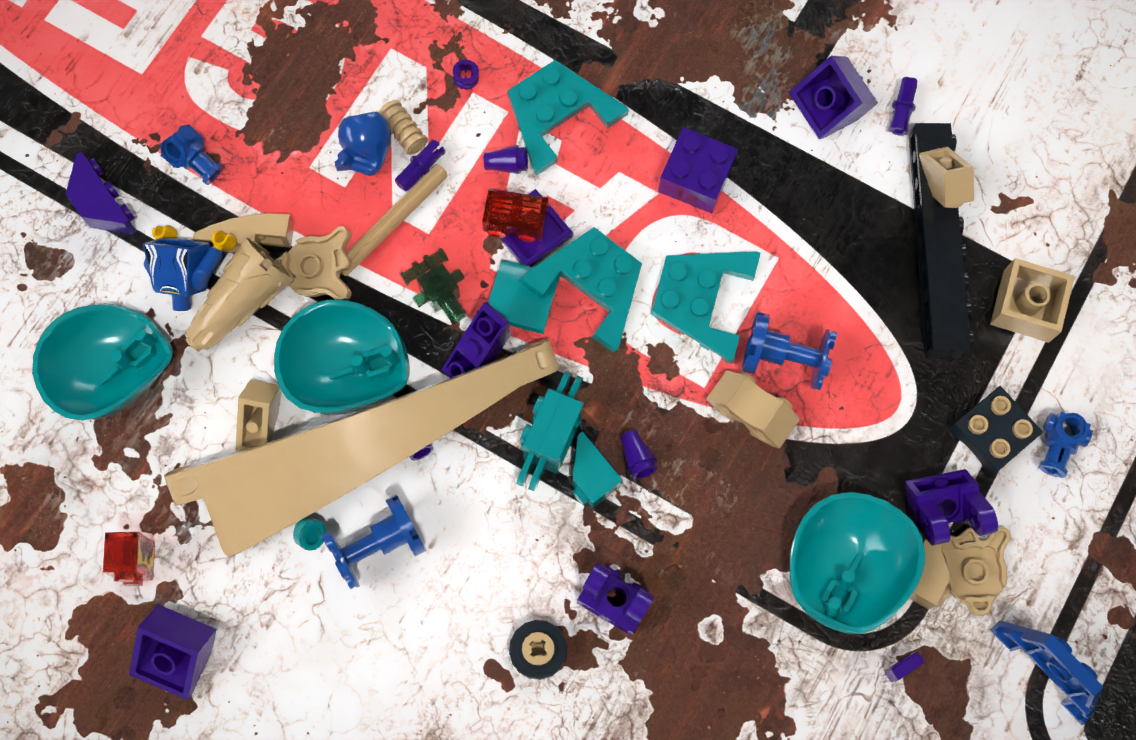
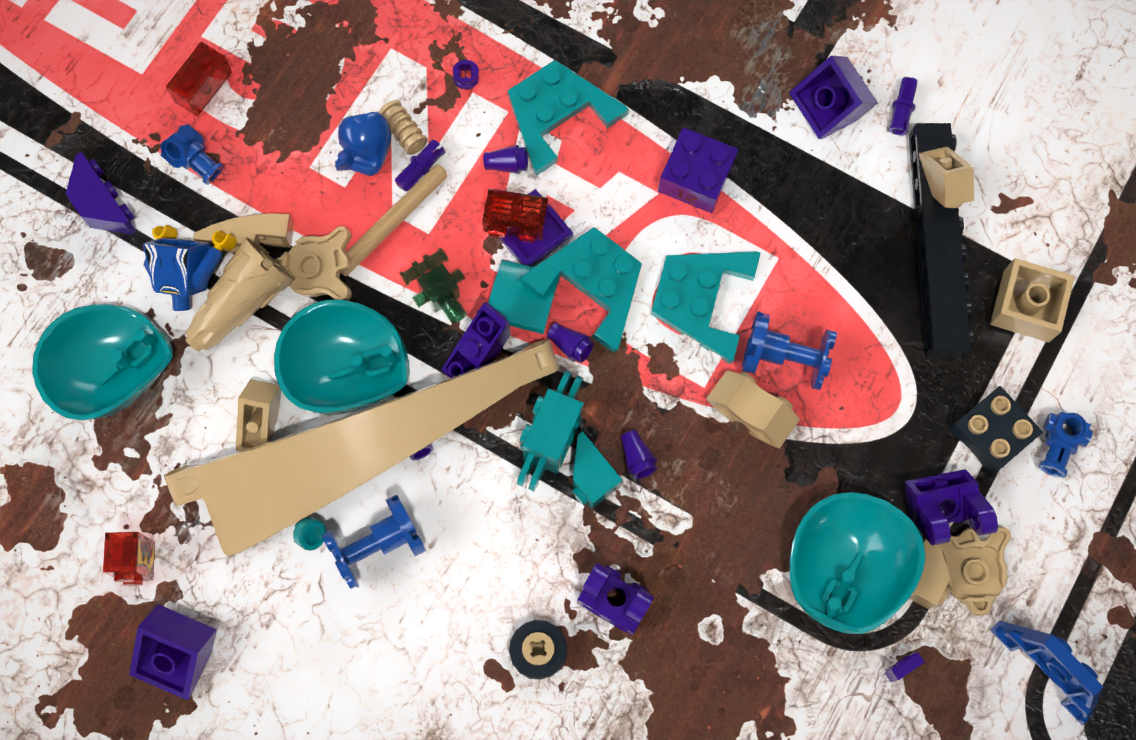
none -> clear red brick [165,42,232,117]
none -> dark purple cone [547,323,594,363]

